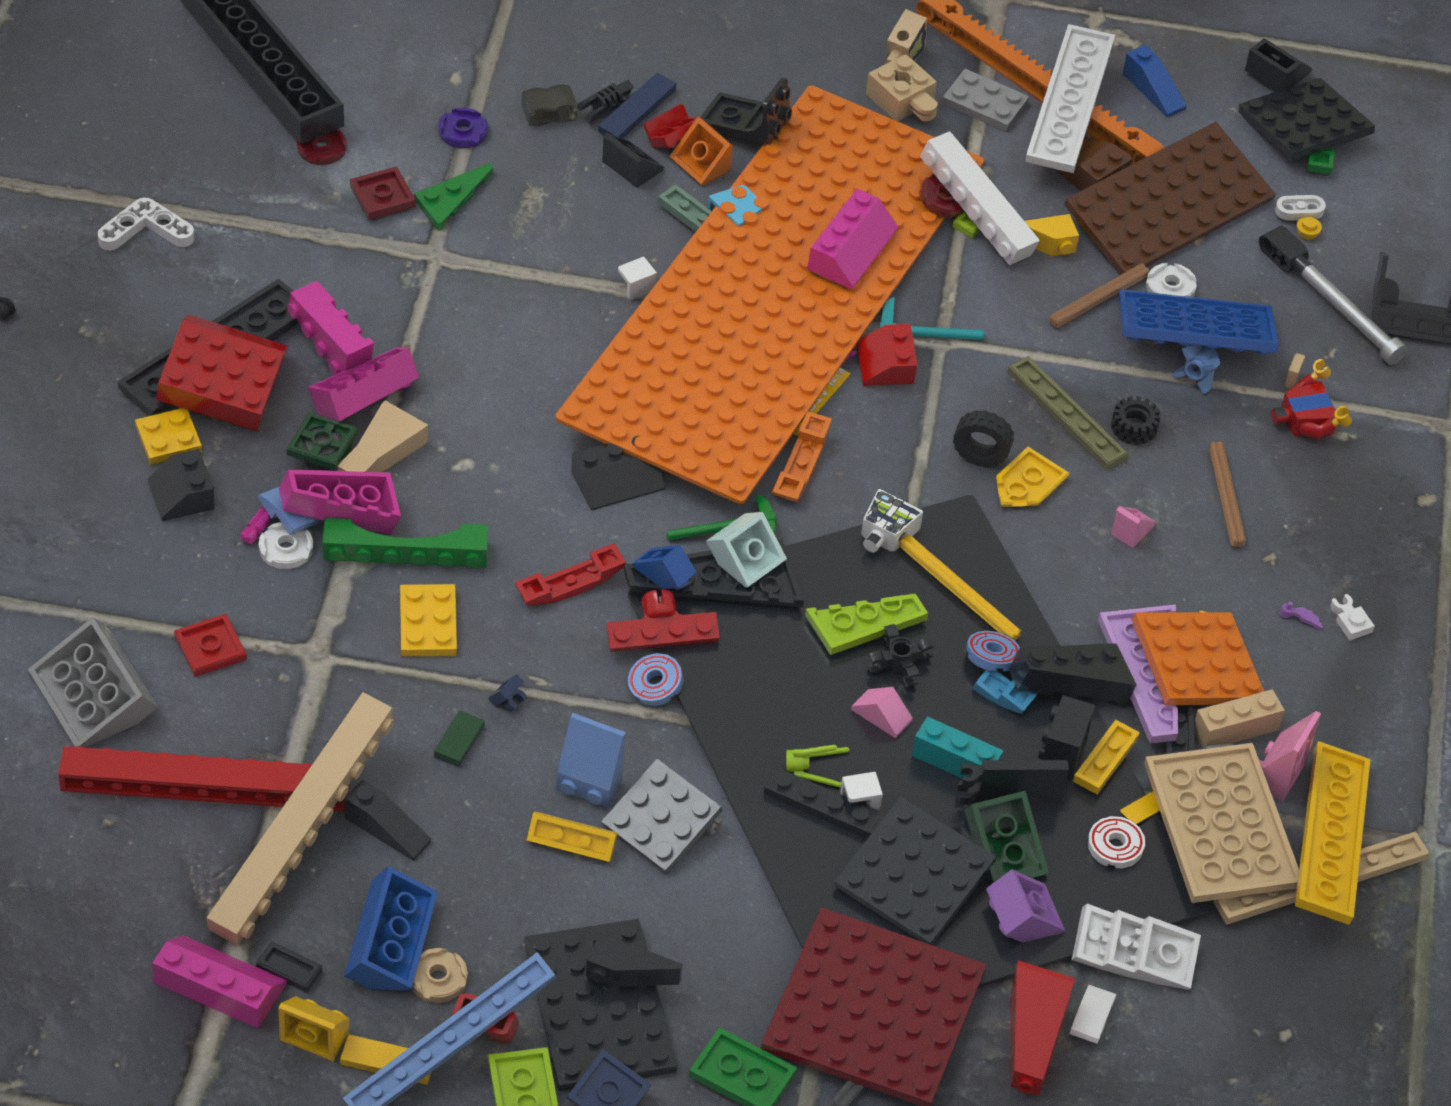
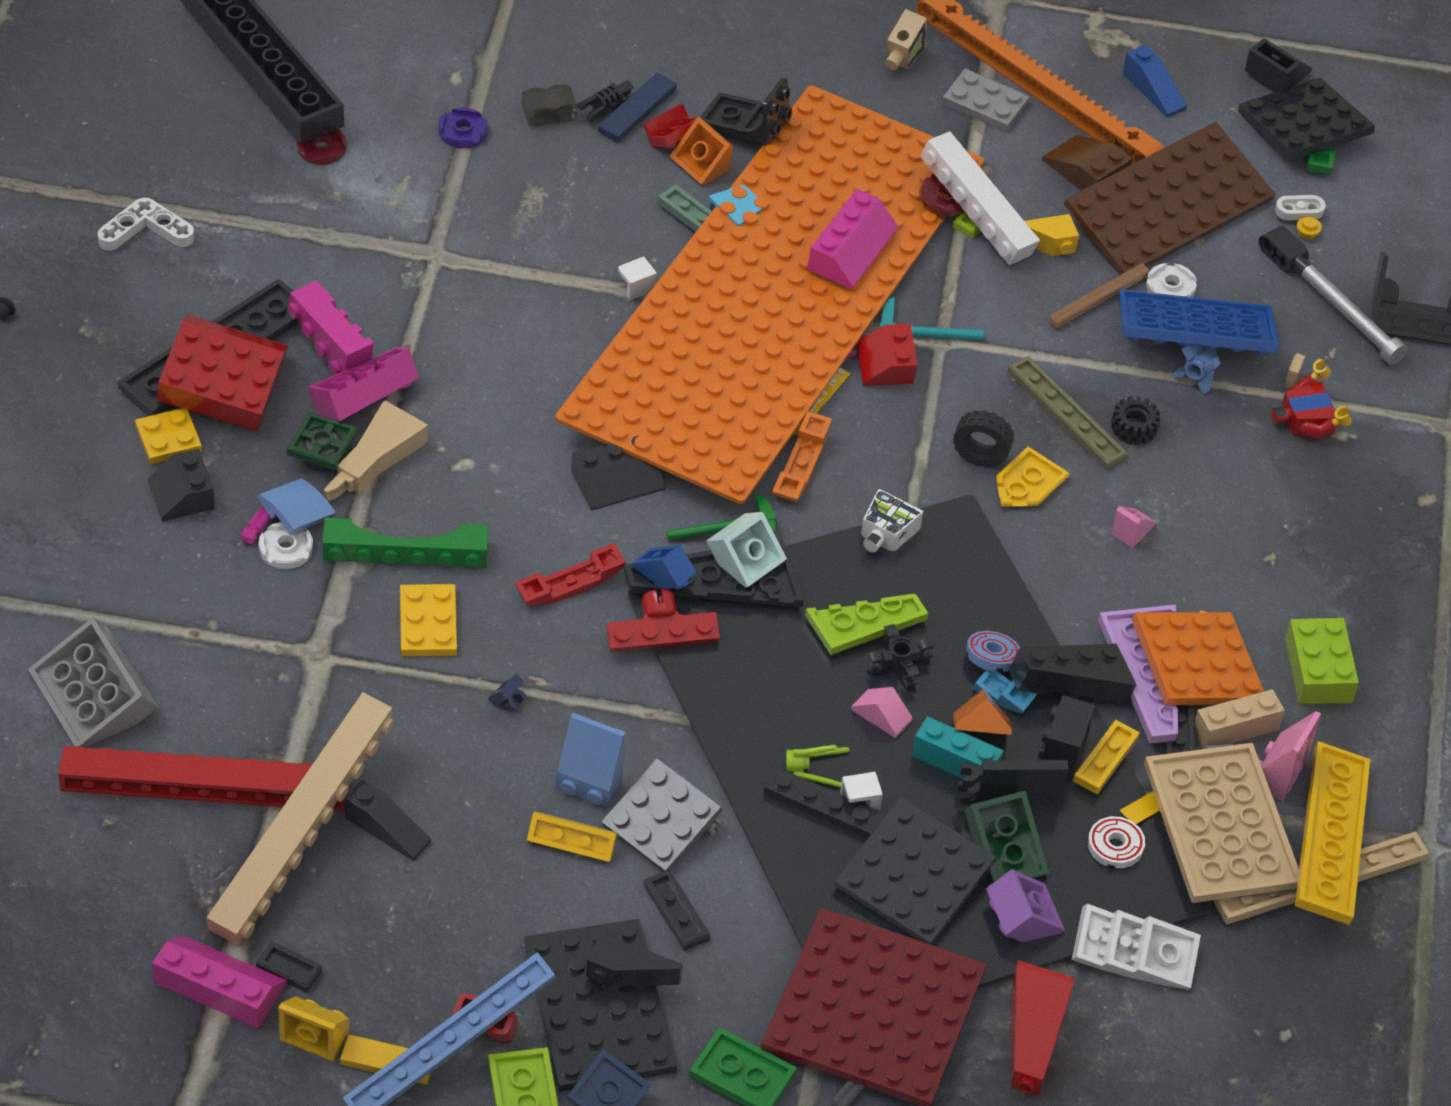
red tile [174,614,247,677] -> none
dark pink wedge [279,470,401,535] -> none
blue slope [344,866,438,991] -> none
dark red plate [350,166,416,220] -> none
tan tile [411,948,468,1003] -> none
green wing [414,163,493,231] -> none
dark green tile [434,710,485,767] -> none
black slope [602,132,665,188] -> none
medium blue tile [628,653,684,706] -> none
tan brick [866,54,938,122] -> none
yellow axle [899,535,1021,641] -> none
white plate [1025,24,1115,173] -> none
white slope [1070,985,1116,1044] -> none
medium nougat axle [1209,441,1246,548] -> none
medium lavender piece [1279,601,1323,631] -> none
white plate [1330,594,1375,641] -> none
none -> black tile [643,870,710,951]
none -> orange slope [953,689,1012,735]
none -> lime brick [1285,618,1359,704]

